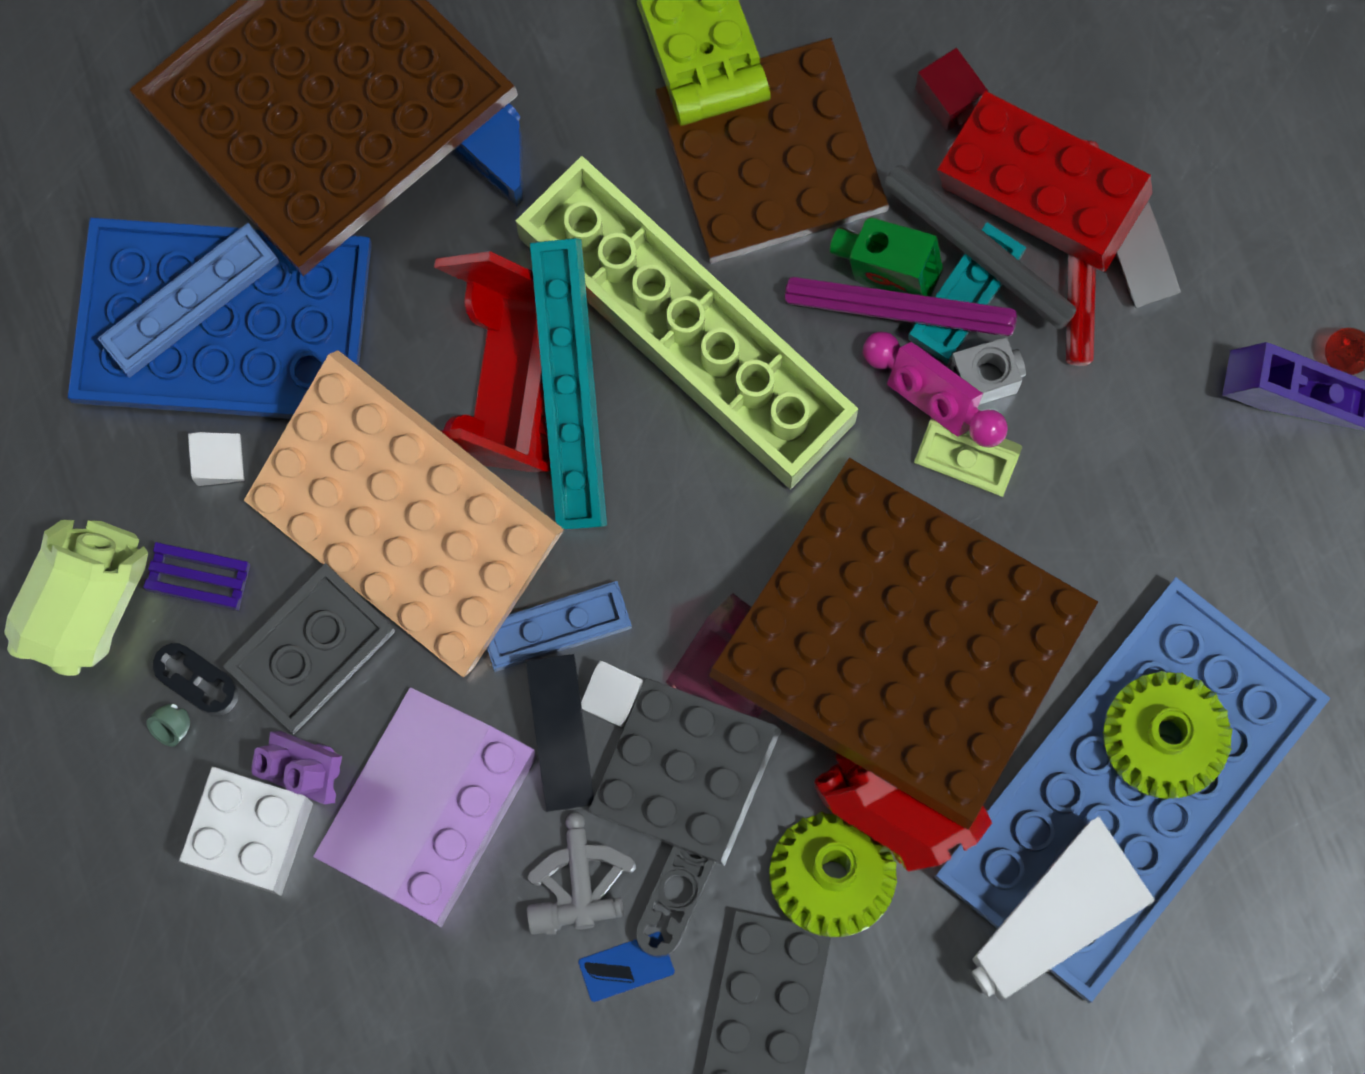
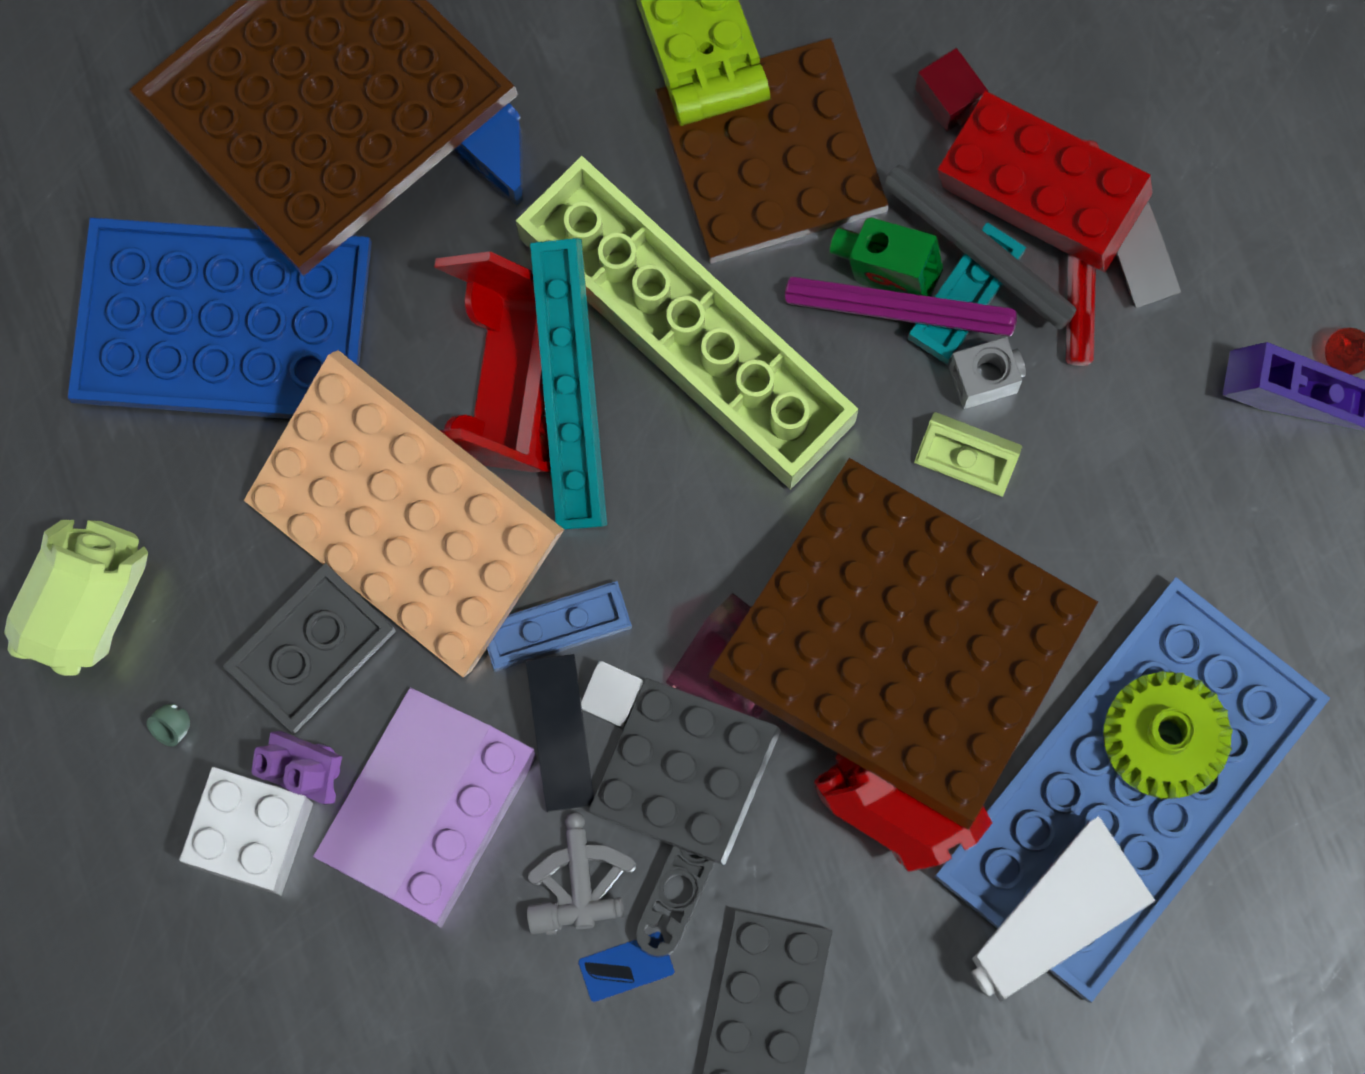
medium blue tile [98,223,279,378] -> none
dark purple tile [143,542,251,611] -> none
black beam [153,643,238,716] -> none
white slope [188,432,245,486] -> none
lime gear [769,811,897,937] -> none
dark pink plate [863,331,1008,448] -> none

